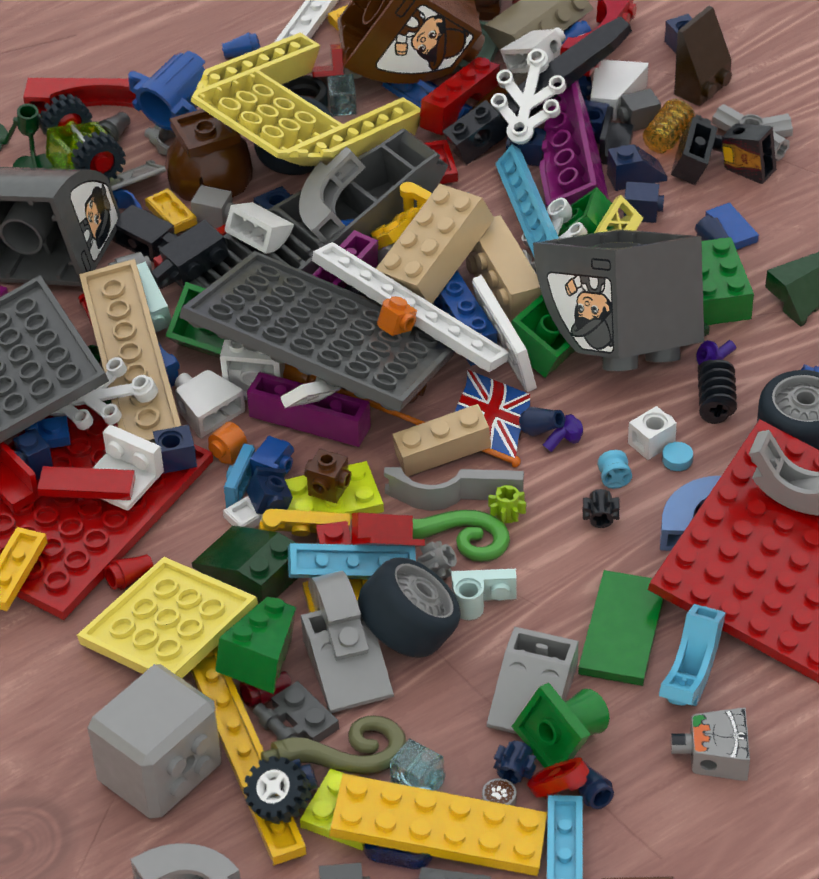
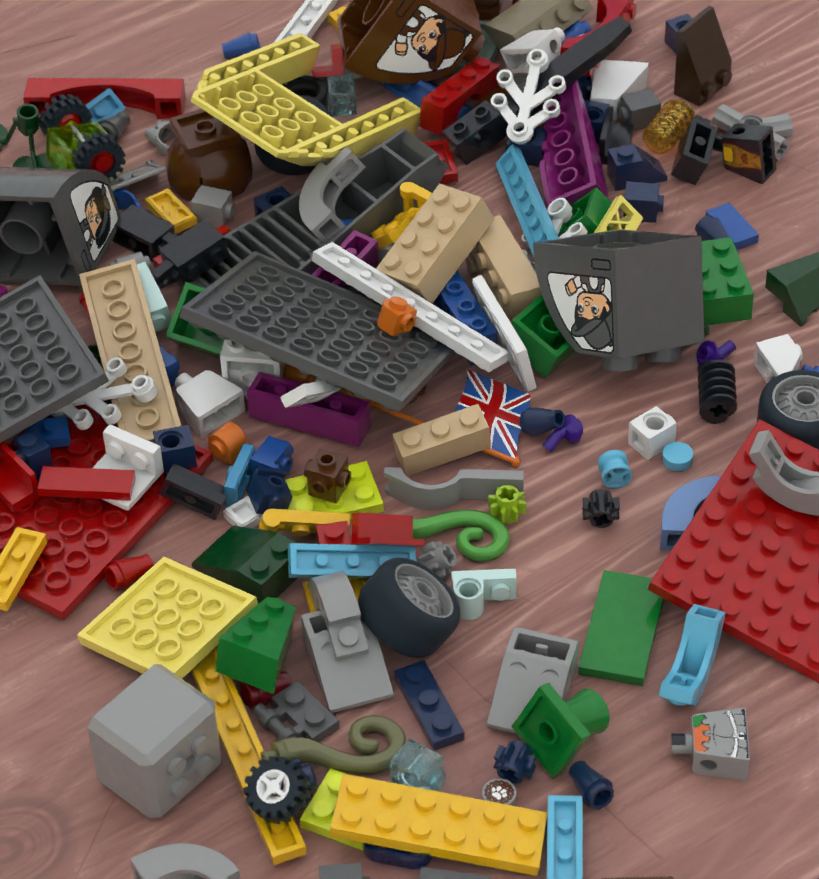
blue container [128,51,206,133] -> none
white brick [224,202,294,254] -> none
red plate [527,757,590,799] -> none
none -> dark azure plate [83,88,126,137]
none -> black panel [159,464,226,520]
none -> dark blue plate [394,660,464,751]
none -> white slope [754,334,803,383]

